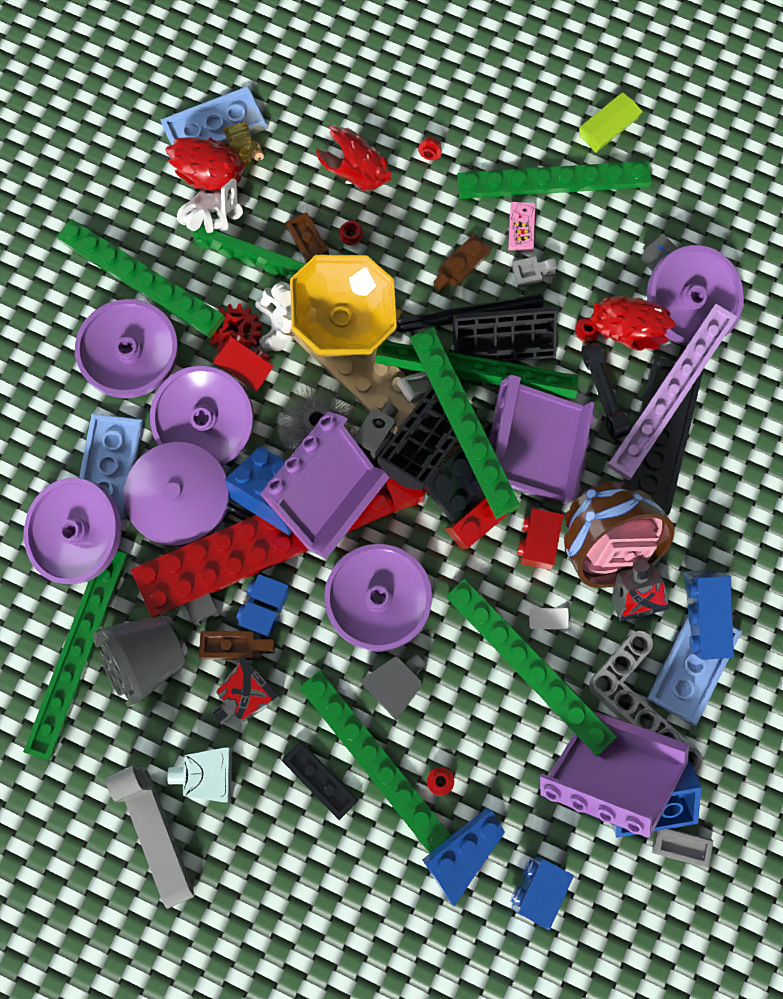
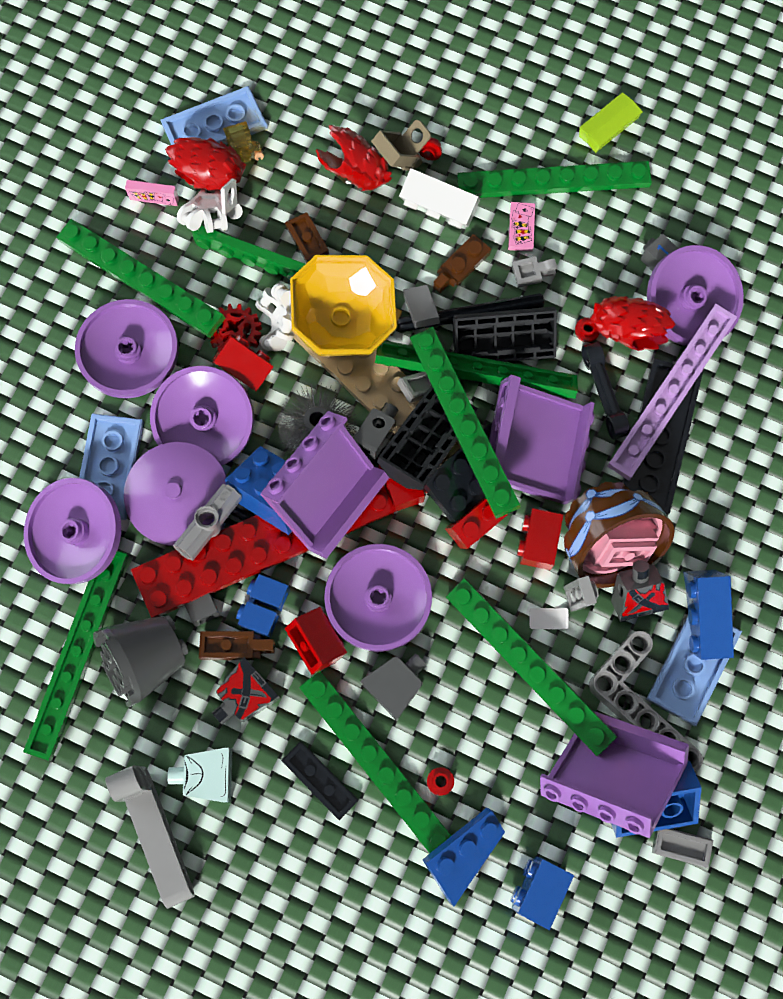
red plate [339,221,363,246] -> none
none -> bright pink tile [125,180,179,206]
none -> light grey piece [173,484,242,561]
none -> red brick [285,607,348,675]
none -> dark tan piece [371,120,431,171]
none -> white brick [399,168,480,229]
none -> light grey tile [403,285,440,328]
none -> light grey plate [564,576,598,612]

